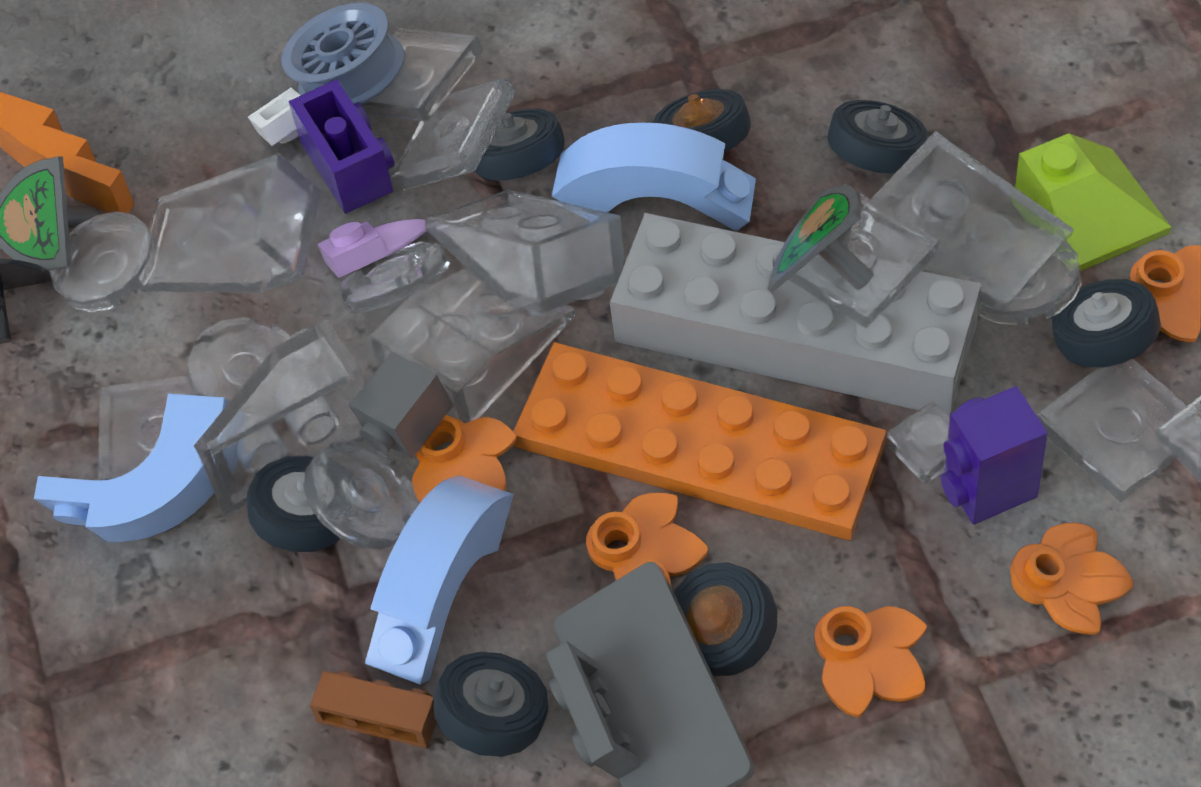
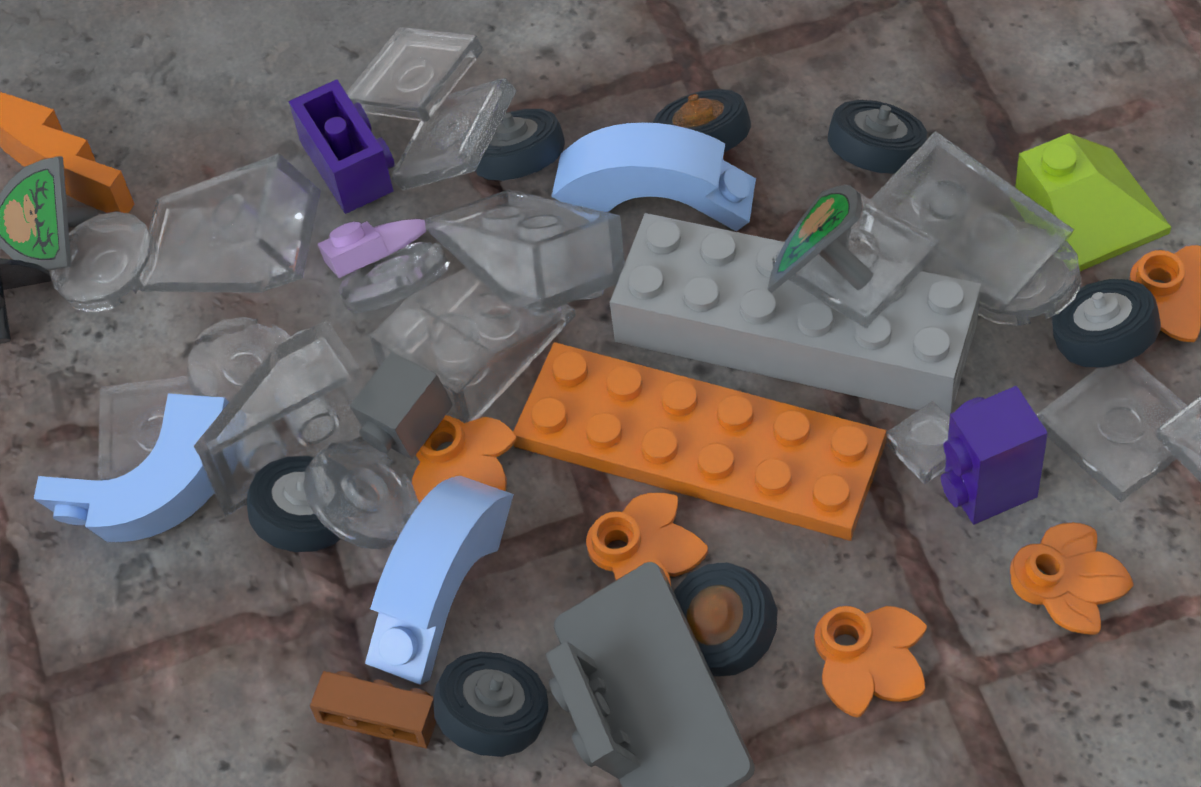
white plate [248,88,301,146] -> none
sand blue wheel [281,3,405,104] -> none

